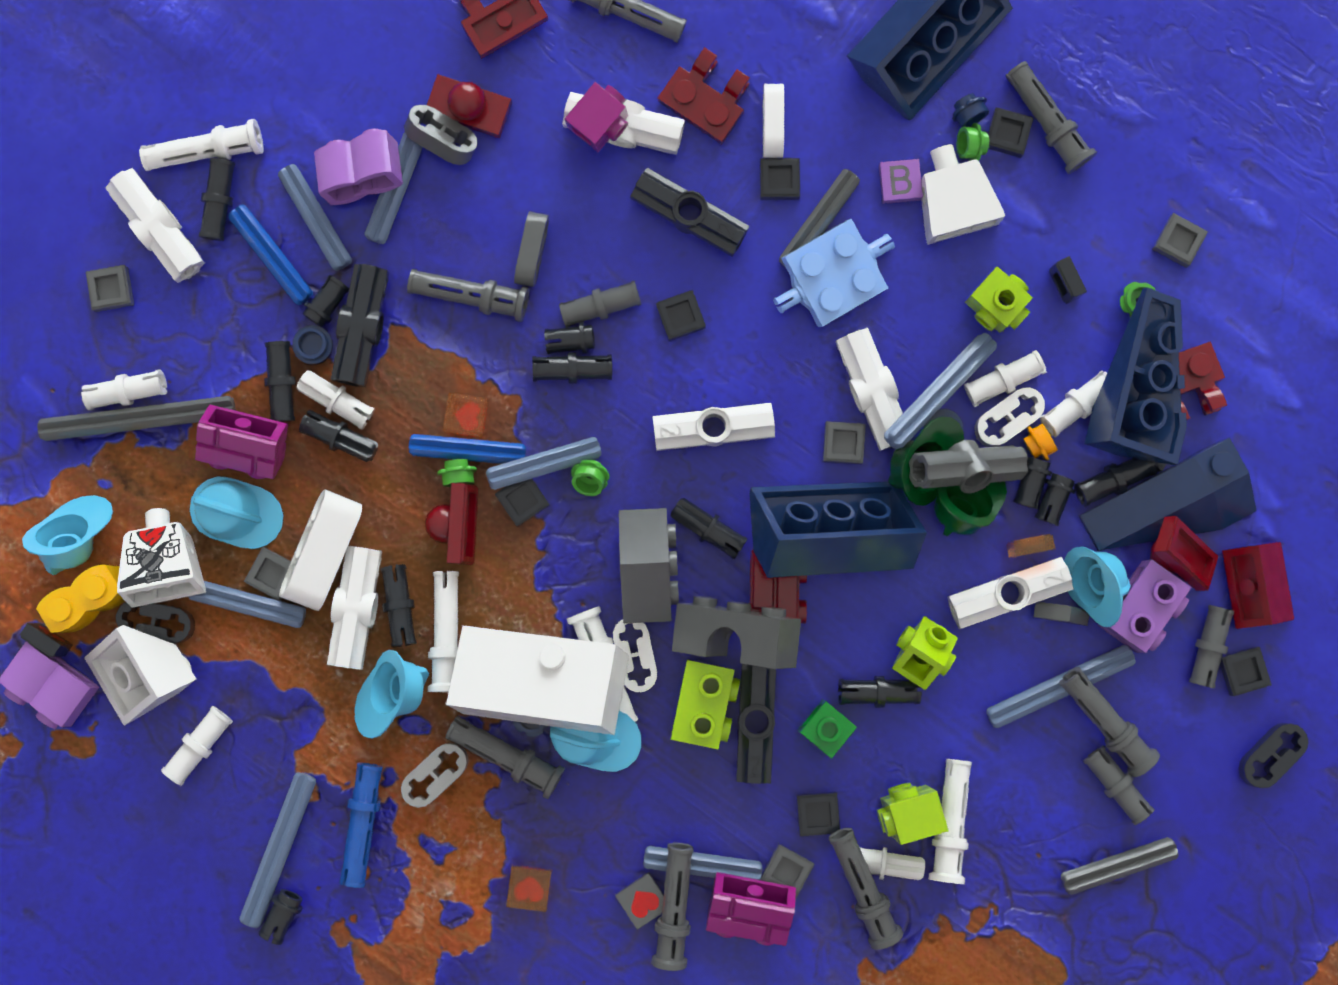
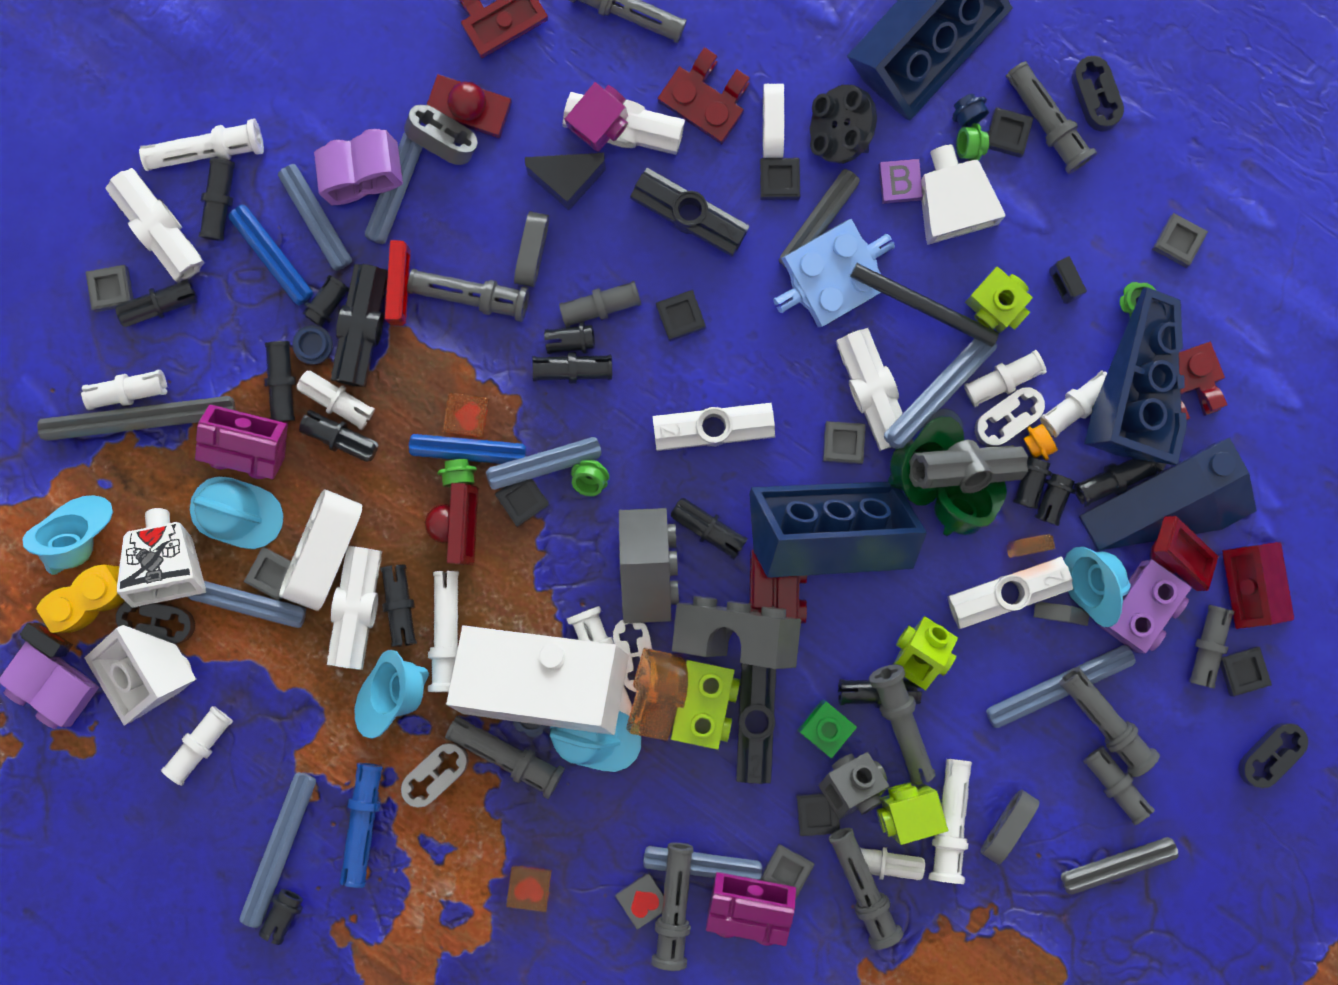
none -> black axle [115,278,198,327]
none -> red tile [385,240,411,326]
none -> black slope [525,153,606,210]
none -> clear orange brick [626,648,688,741]
none -> black plate [810,85,877,164]
none -> dark grey brick [818,752,889,820]
none -> black bar [850,263,999,347]
none -> dark grey pin [869,664,936,785]
none -> dark grey beam [980,789,1040,865]
none -> black beam [1071,56,1124,131]

